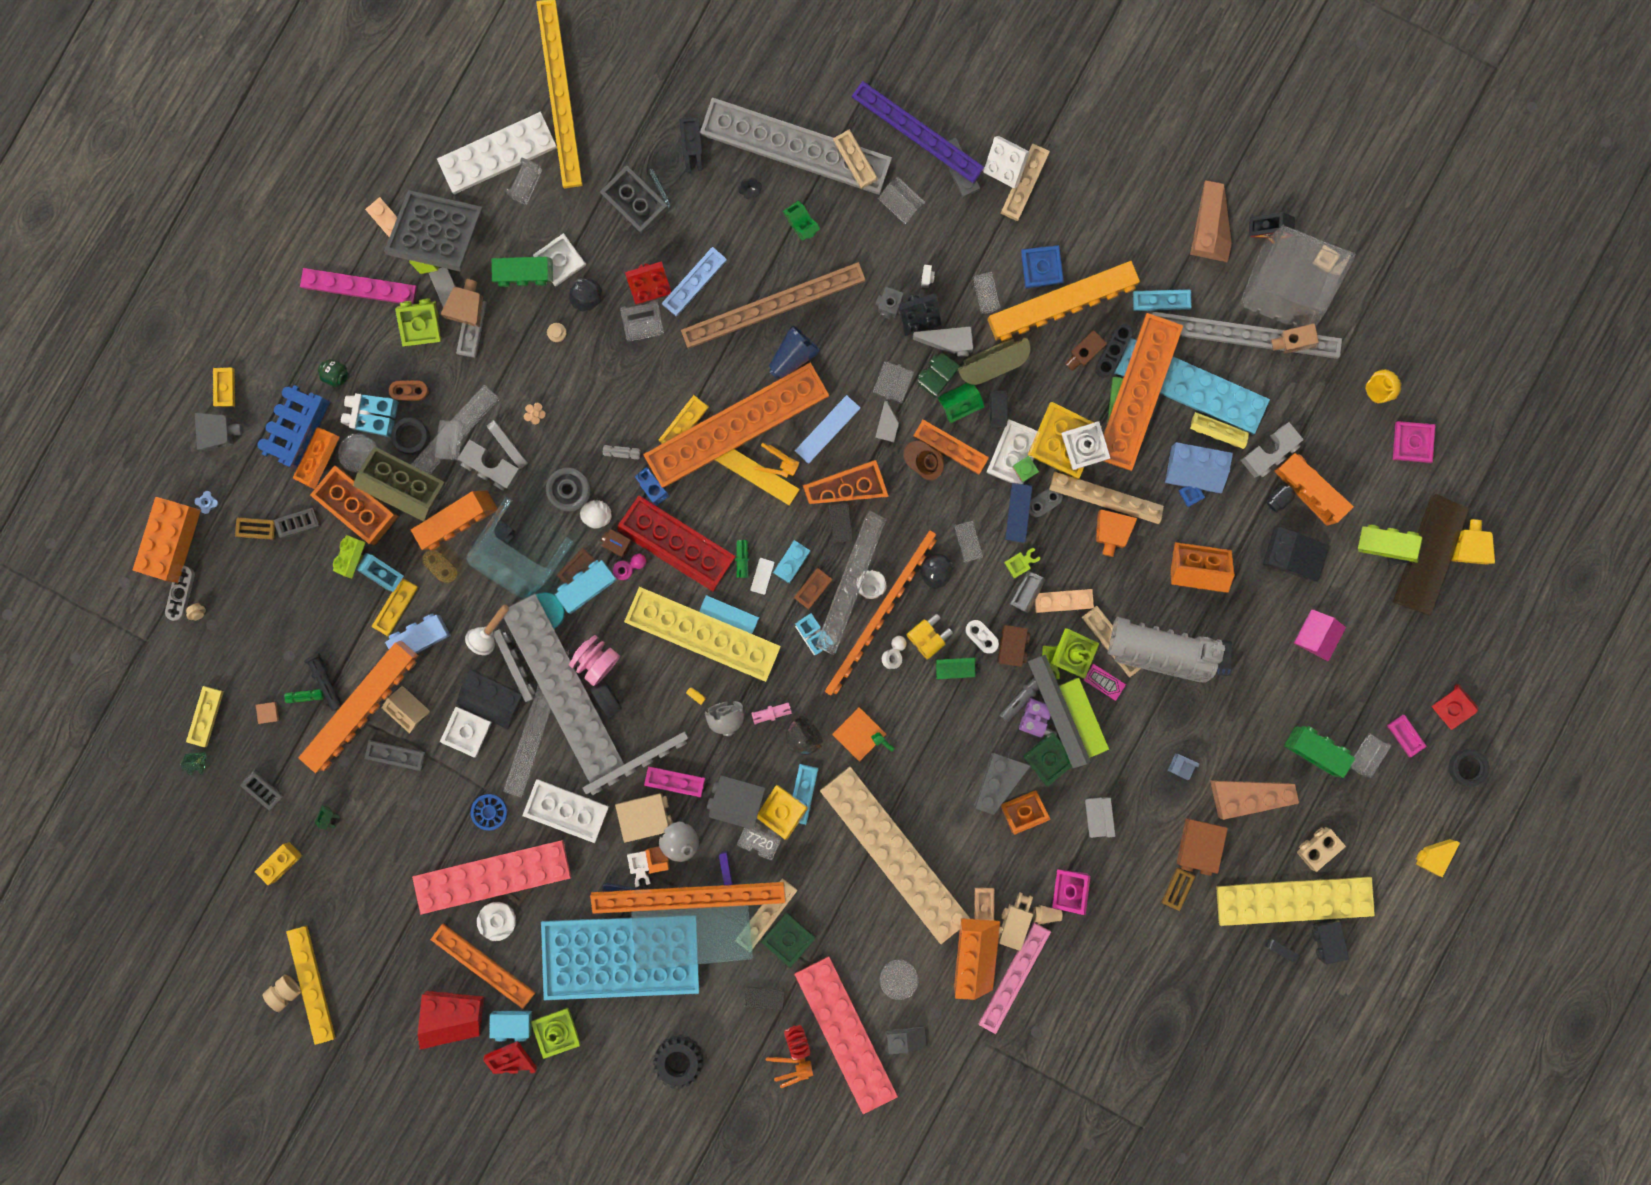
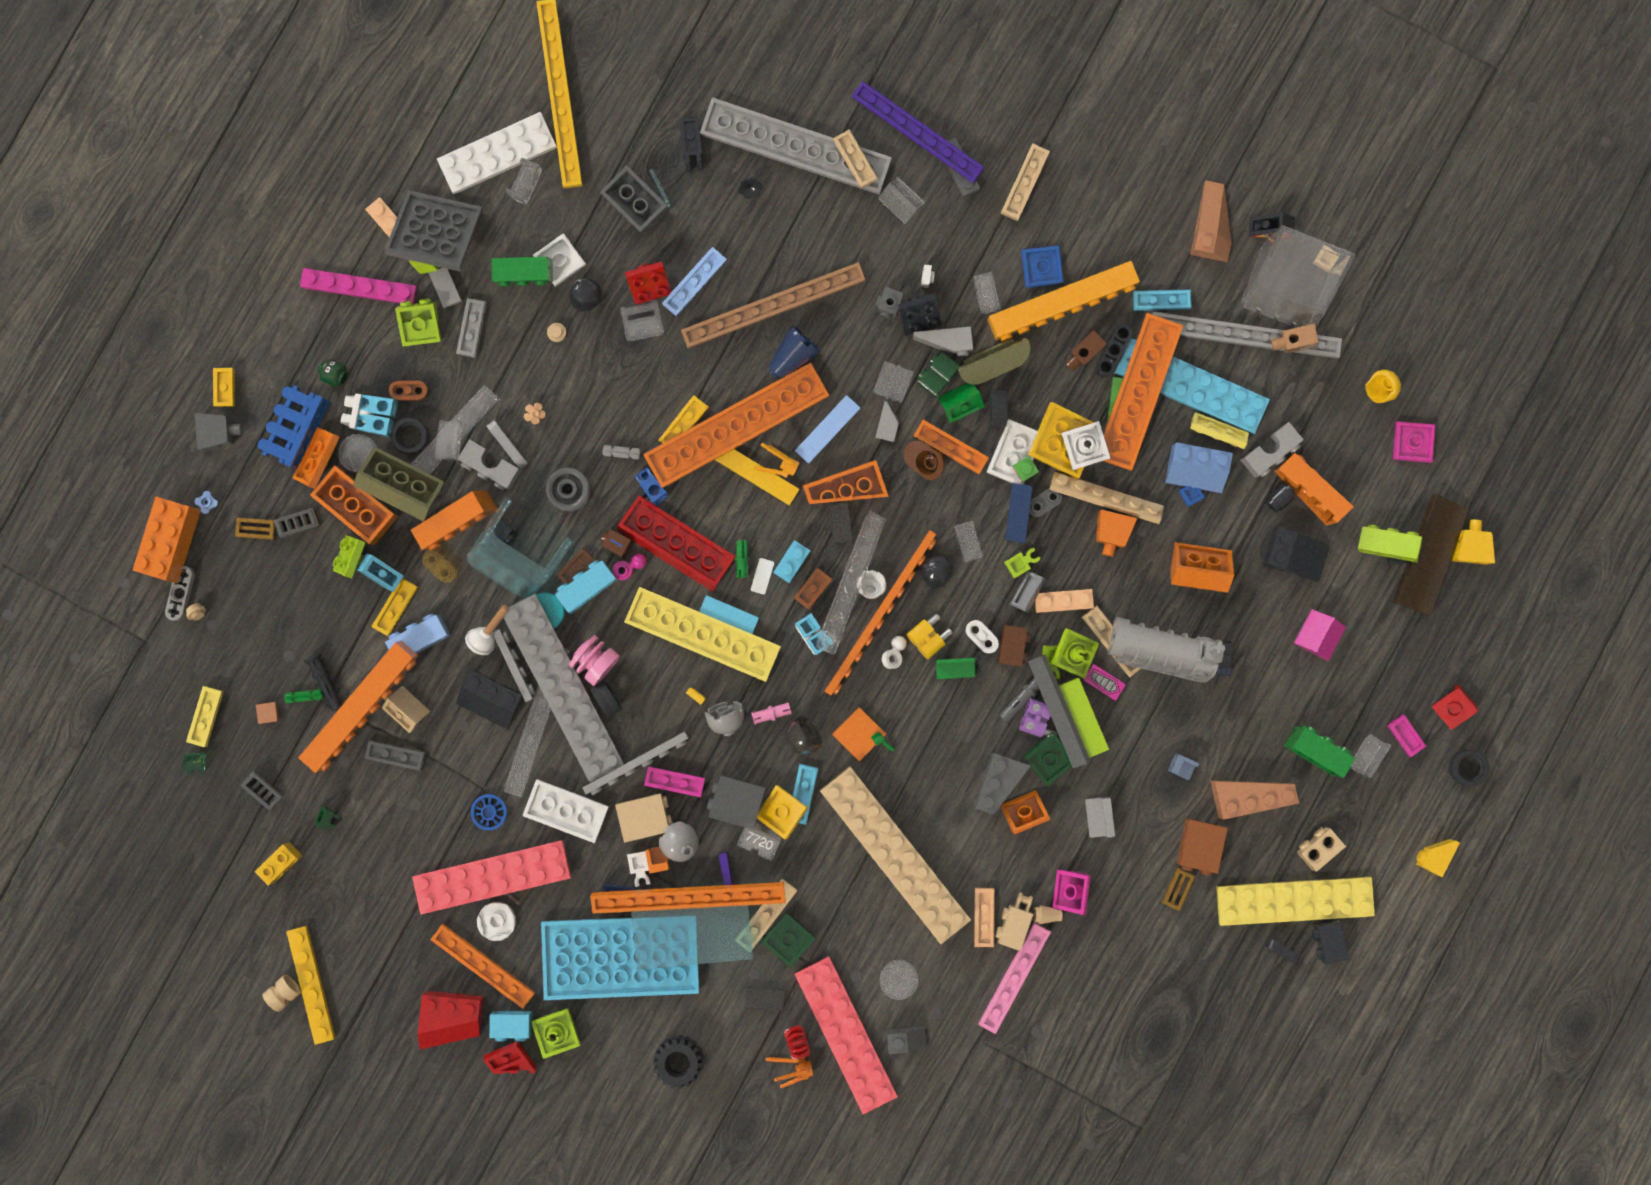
white plate [440,707,492,758] -> none
medium nougat torso [441,279,483,328] -> none
white hair [580,500,612,529] -> none
green brick [783,201,820,241] -> none
orange slope [954,918,1000,1000] -> none
white plate [983,136,1030,188] -> none

